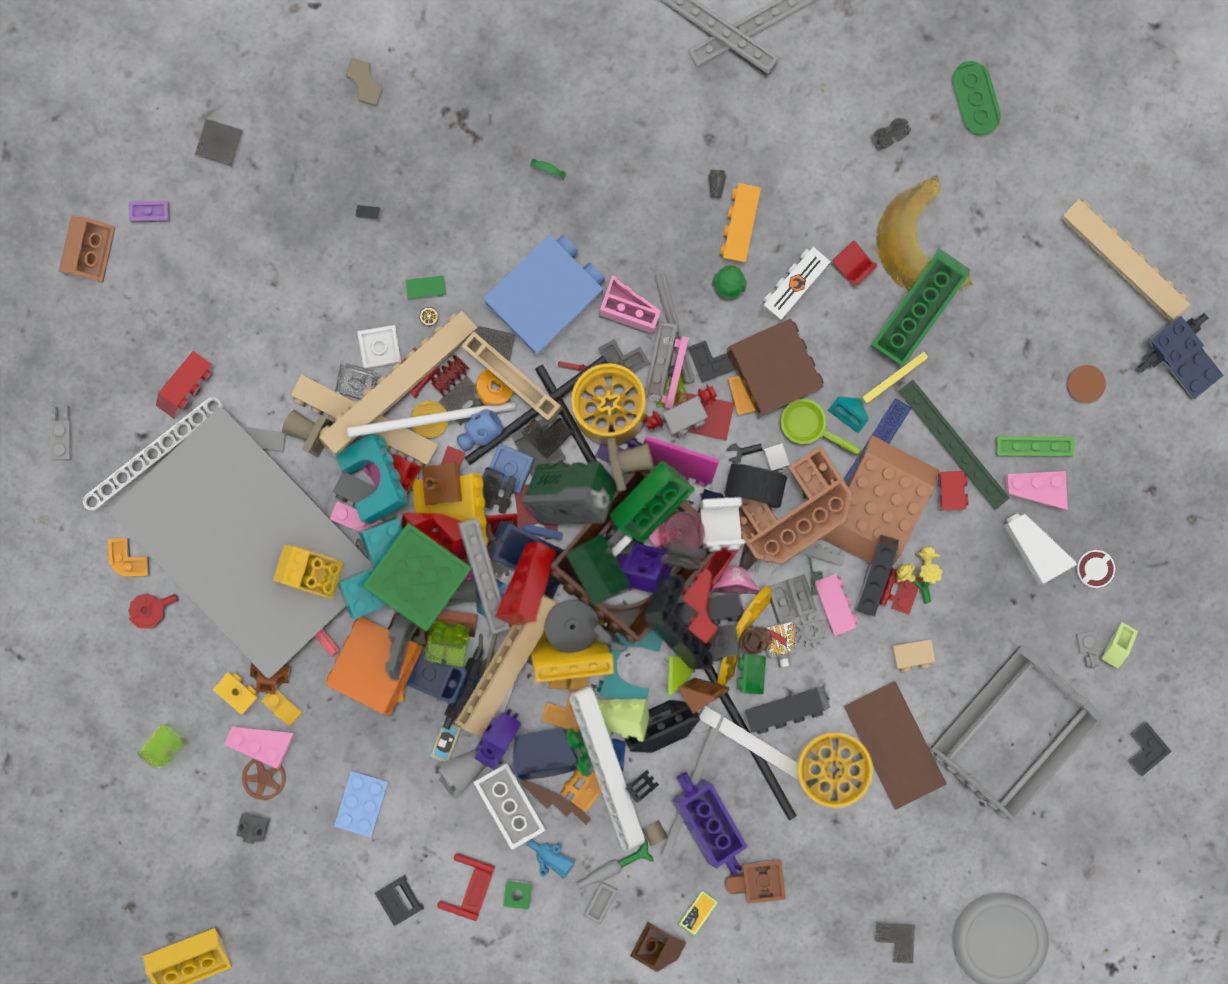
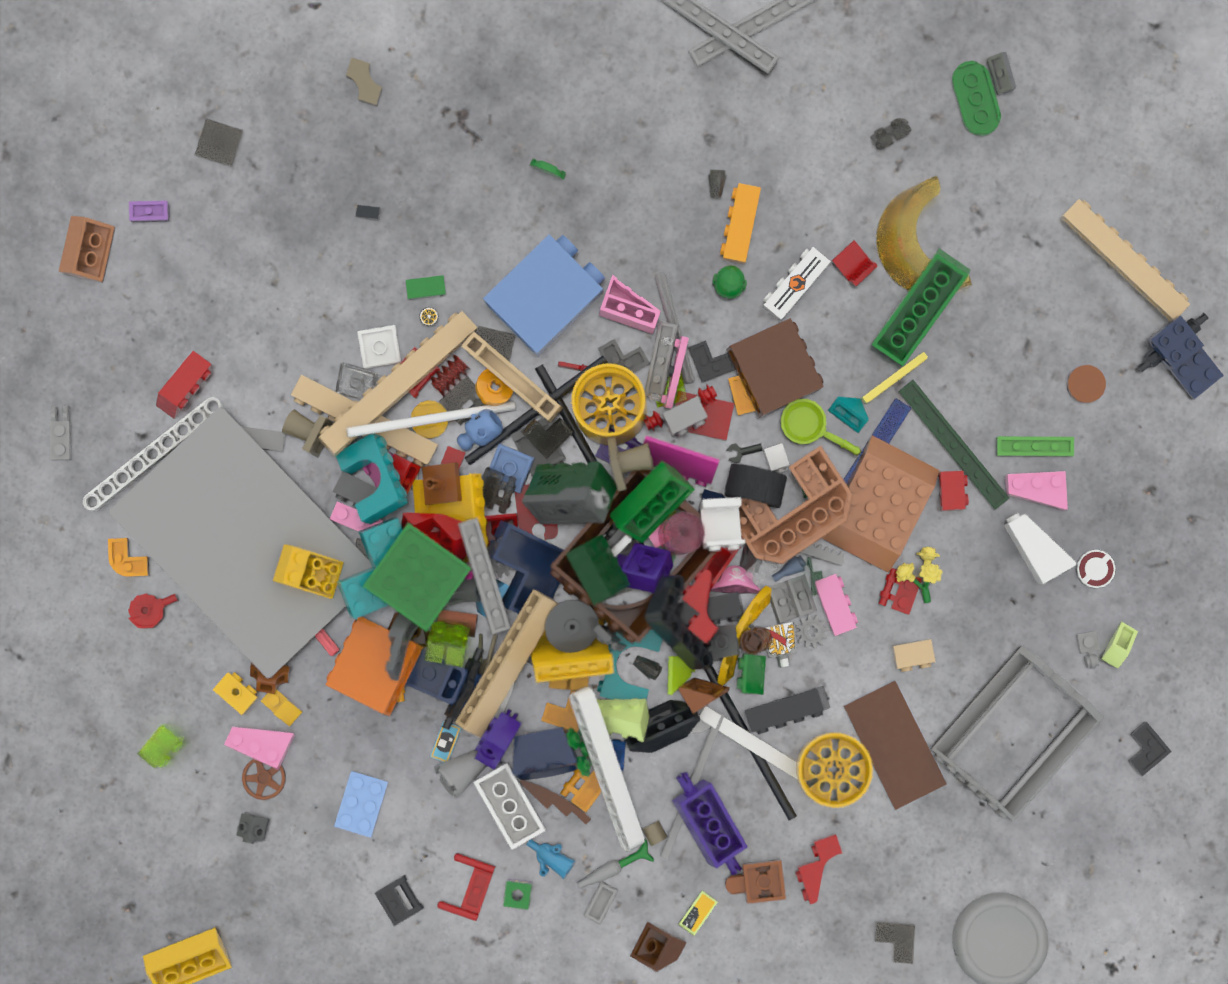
red wedge [494,542,556,626] -> none
blue tile [524,524,563,541] -> none
black tile [625,770,659,803] -> none
clear smoke plate [661,542,707,571] -> none
black brick [856,534,899,617] -> none
none -> clear smoke cone [633,655,663,680]
none -> sand blue cone [772,555,806,582]
none -> red arch [795,834,842,905]
none -> flat silver plate [987,52,1016,94]

